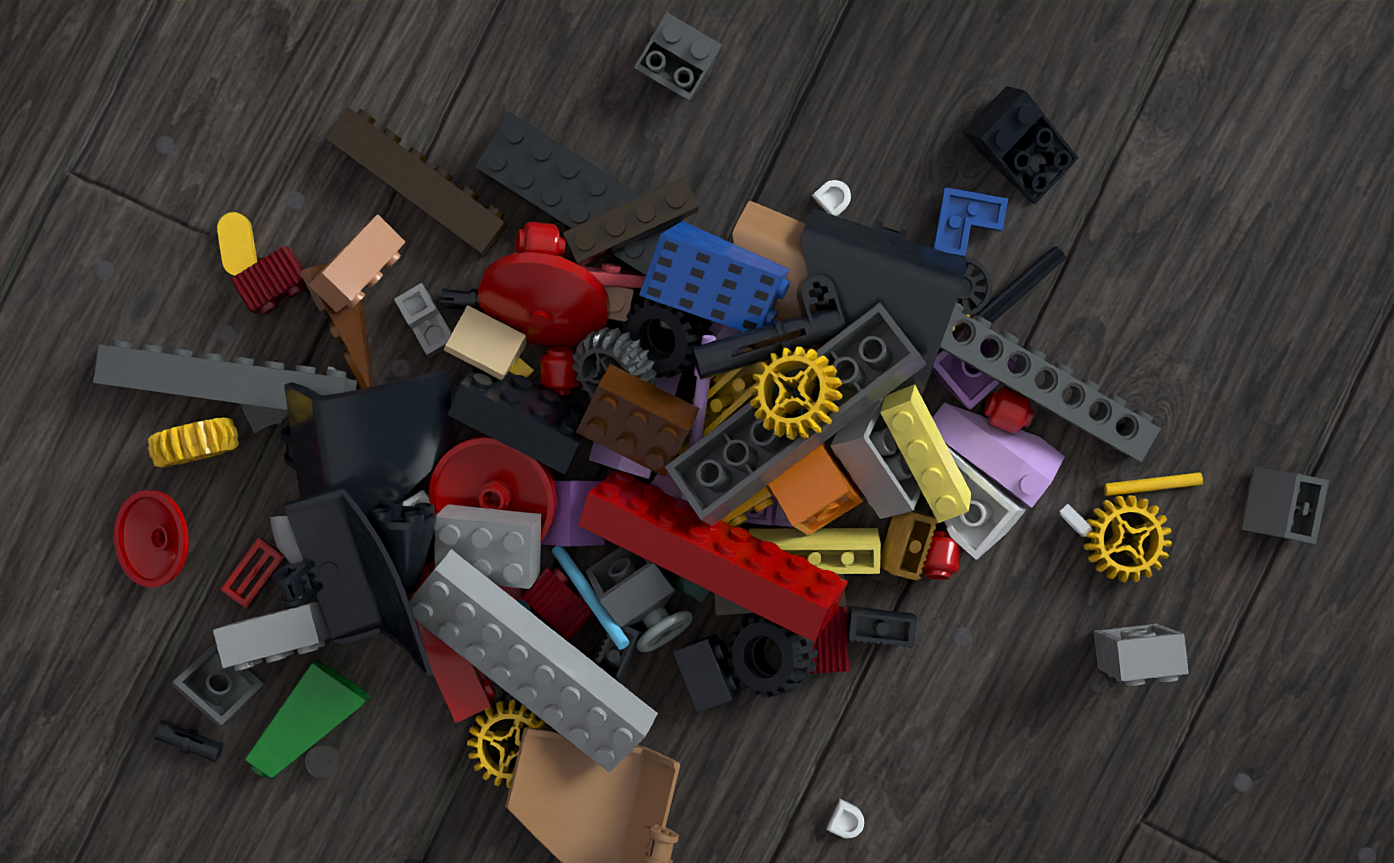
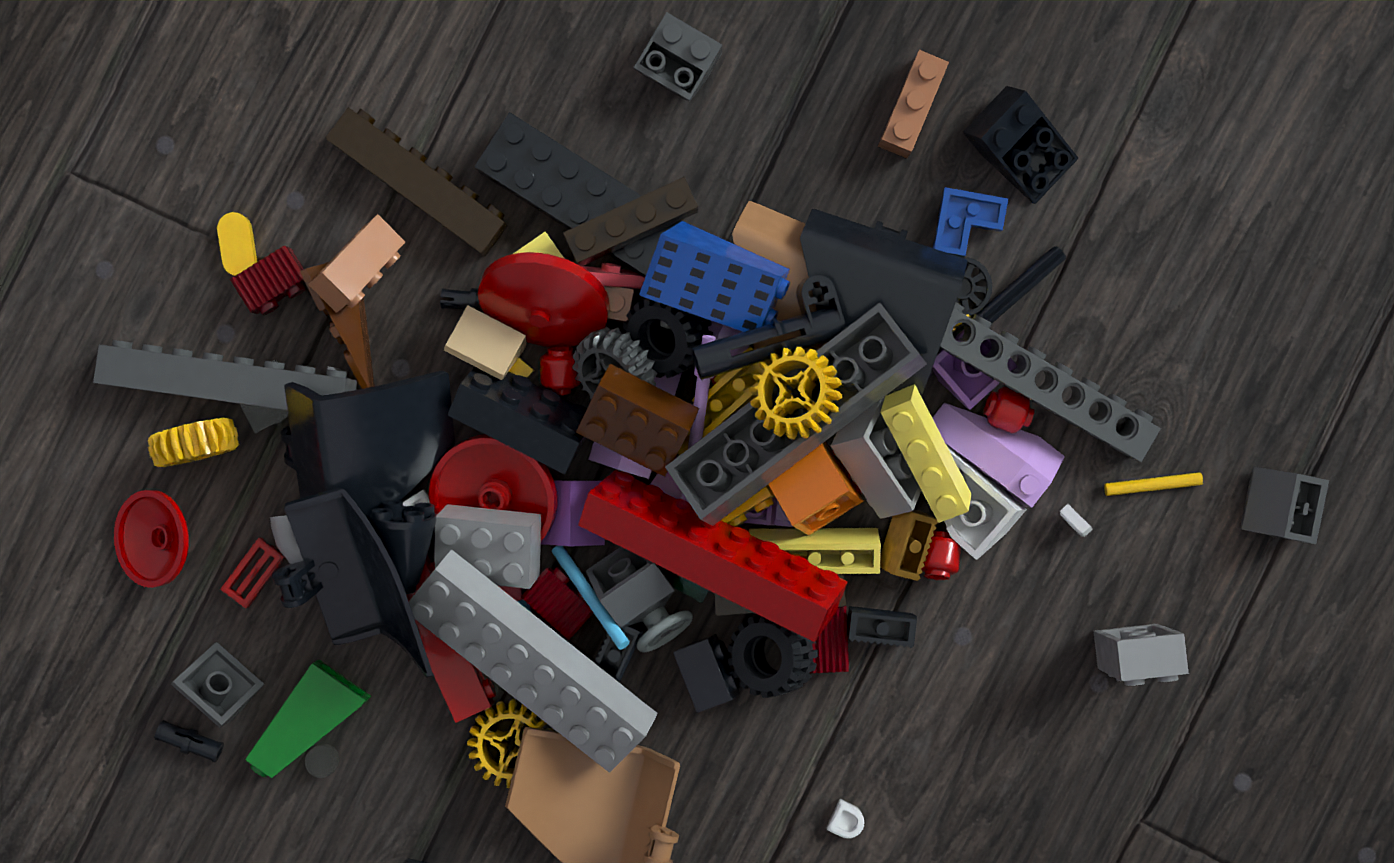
light grey brick [213,600,331,671] -> none
light grey slope [394,283,452,358] -> none
red head [515,222,566,257] -> none
white tile [812,180,851,216] -> none
yellow gear [1083,495,1172,582] -> none
none -> nougat brick [878,50,949,158]

